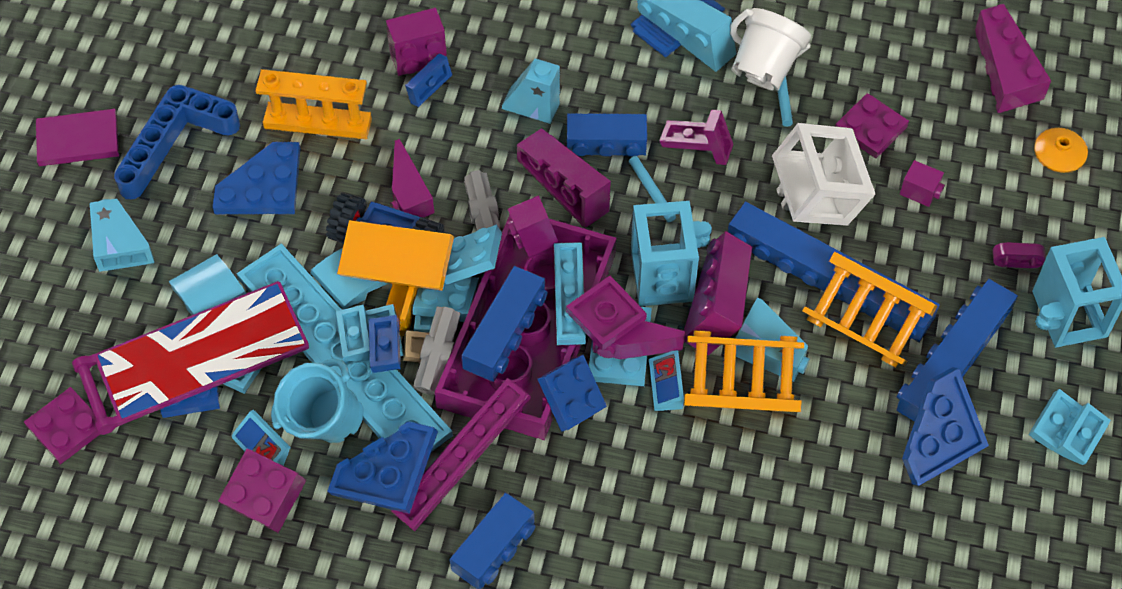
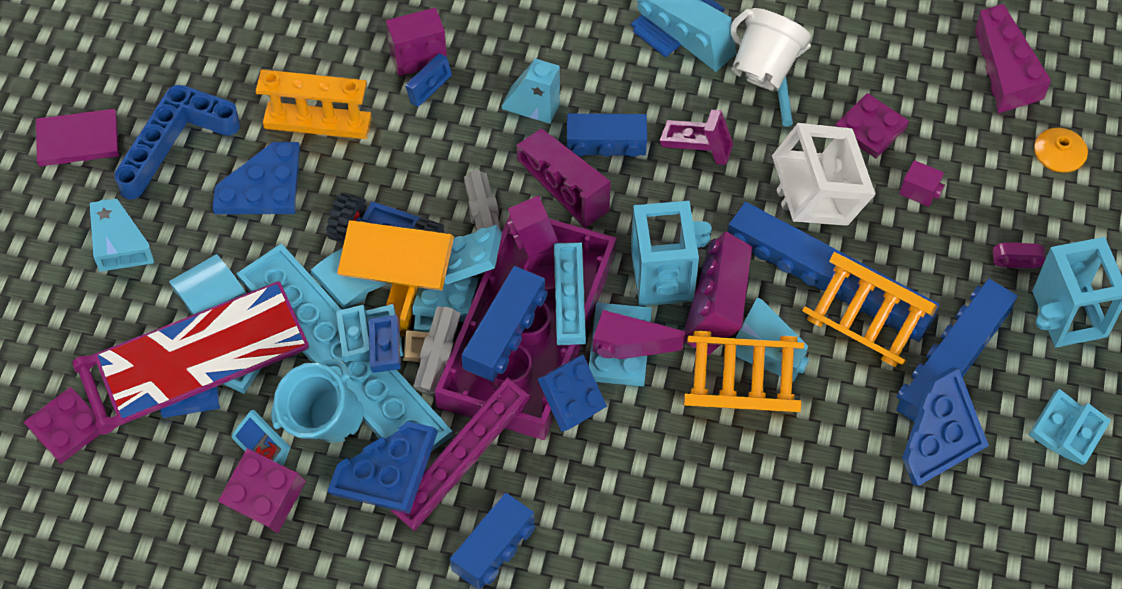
magenta slope [390,139,434,218] -> none
magenta plate [566,276,647,351] -> none
medium azure bar [629,156,676,222] -> none
slope [649,350,684,411] -> none

